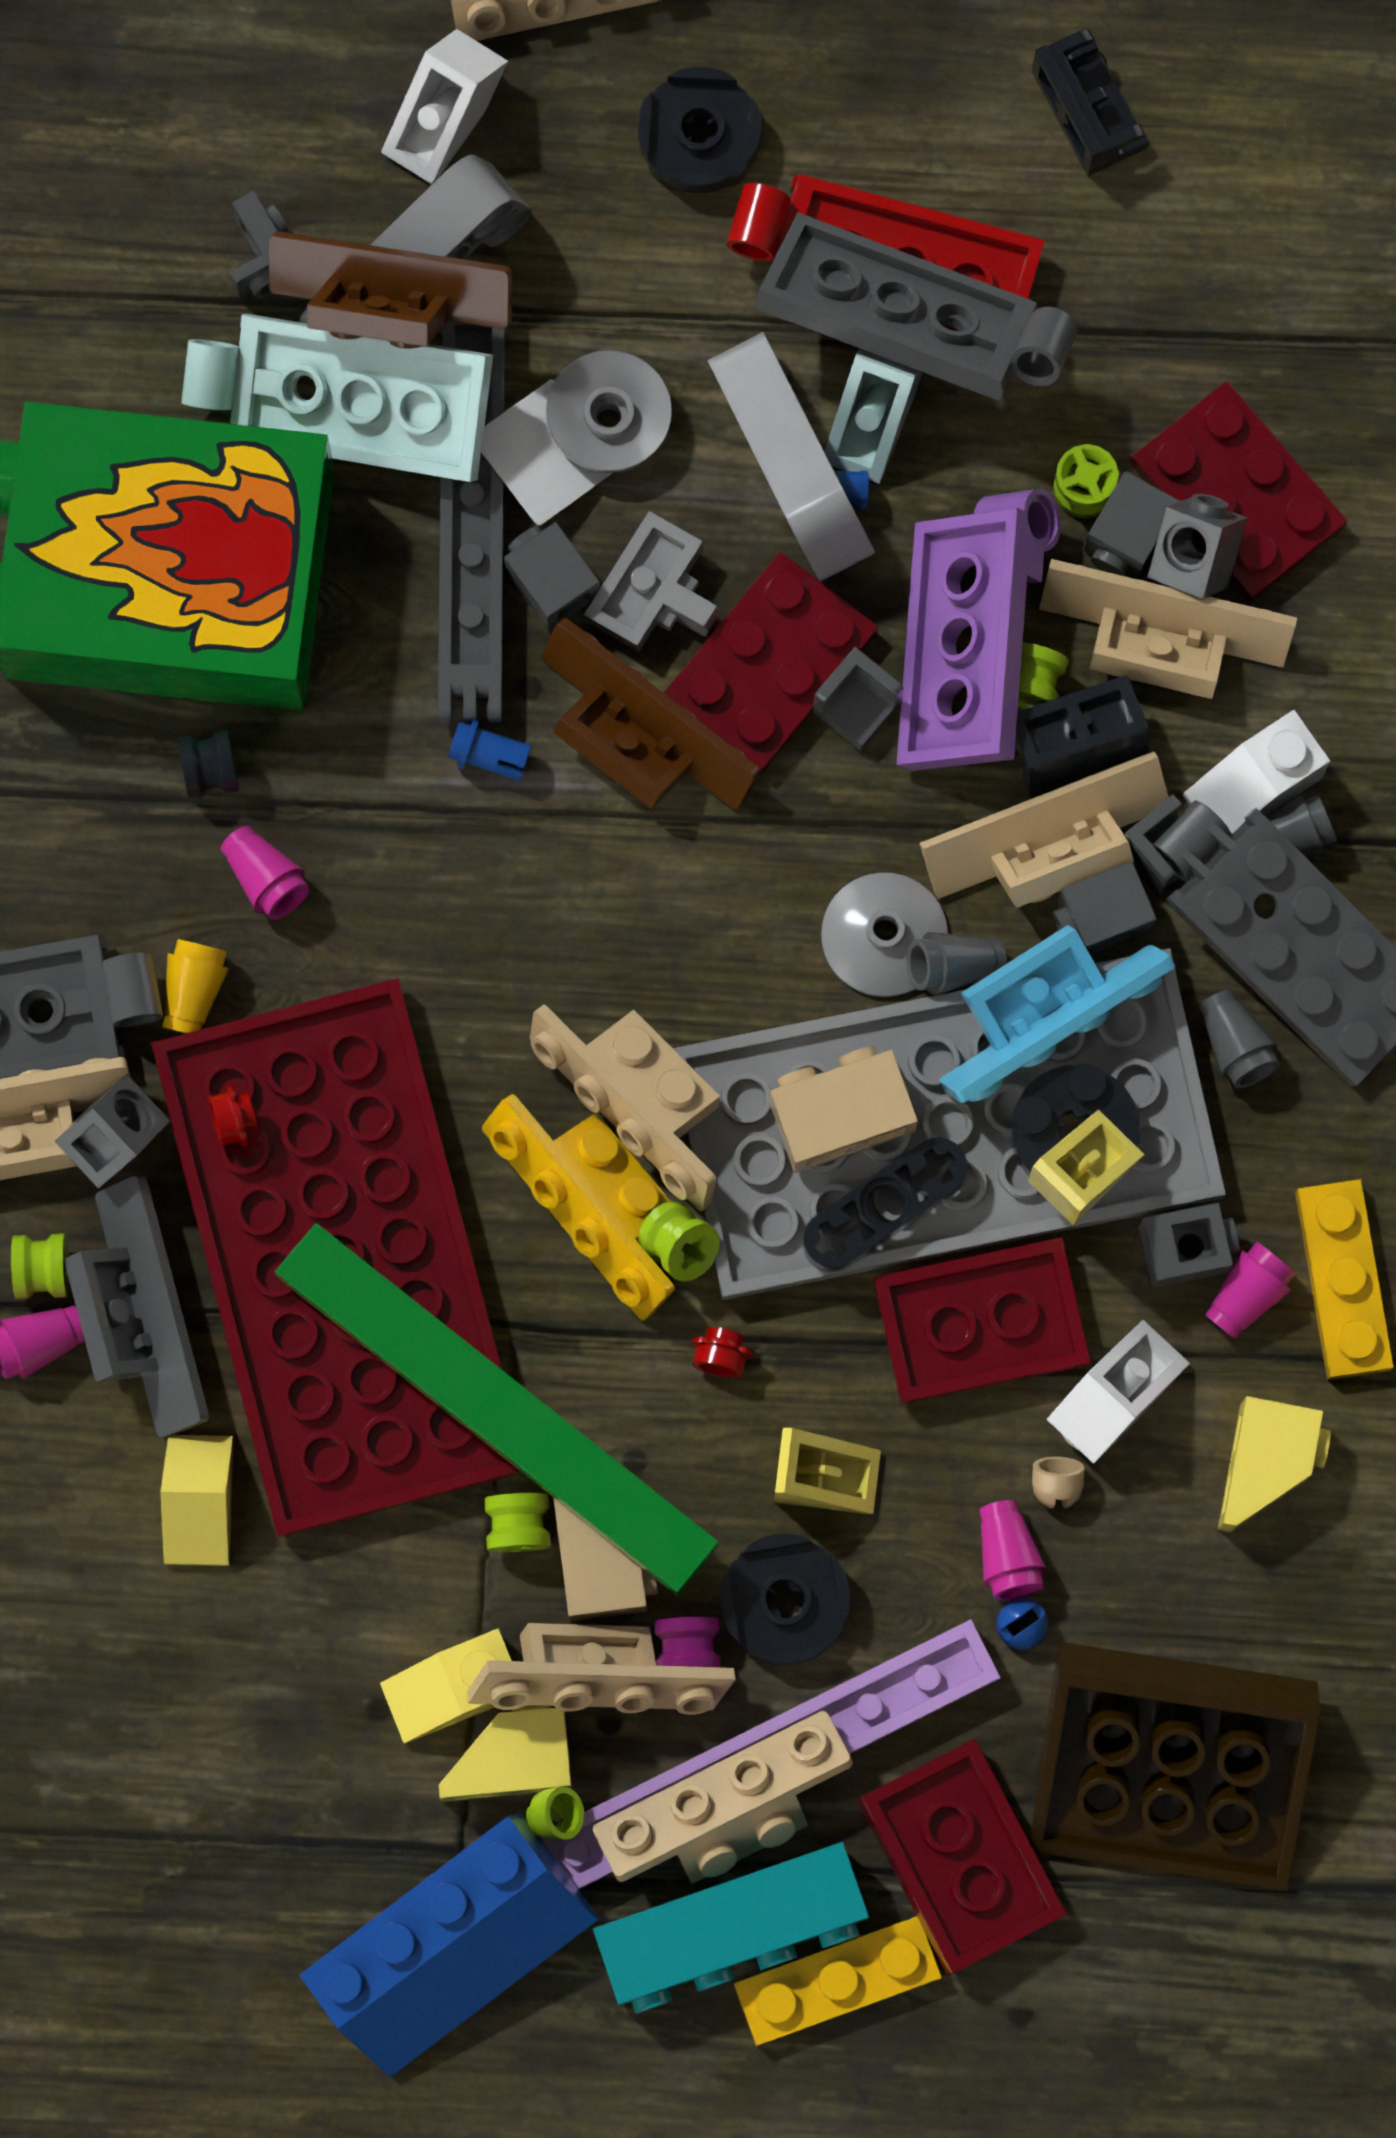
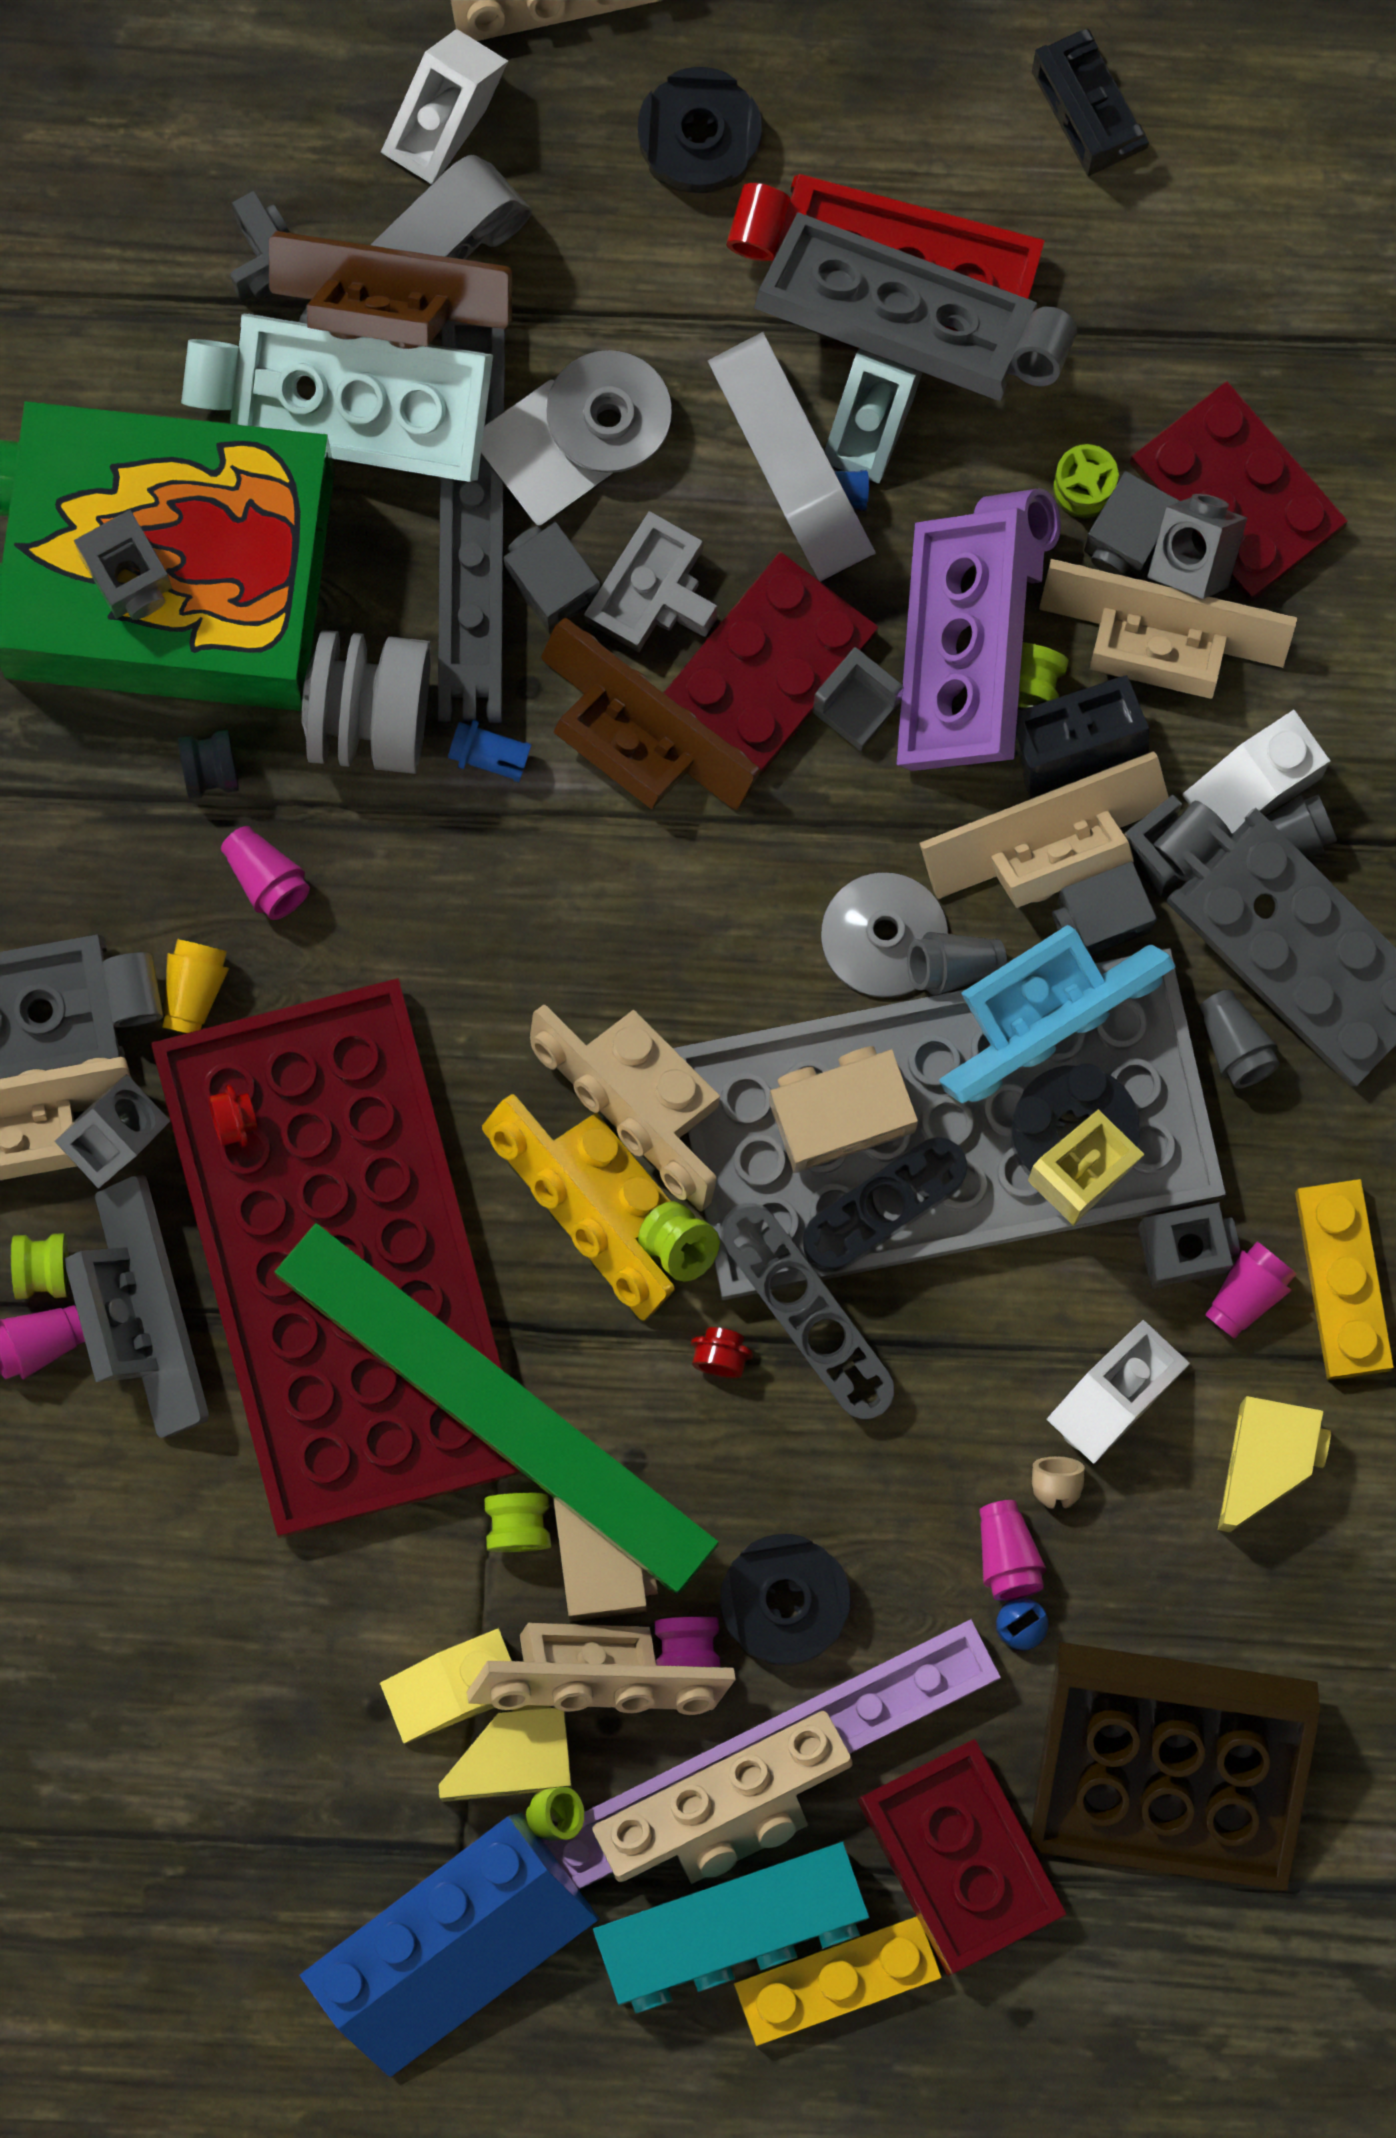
light yellow slope [160,1435,234,1566] -> none
light yellow slope [774,1428,881,1514] -> none
dark red plate [873,1237,1090,1405] -> none
none -> dark grey brick [74,510,172,620]
none -> light grey wheel [302,630,431,774]
none -> dark grey beam [721,1203,894,1419]

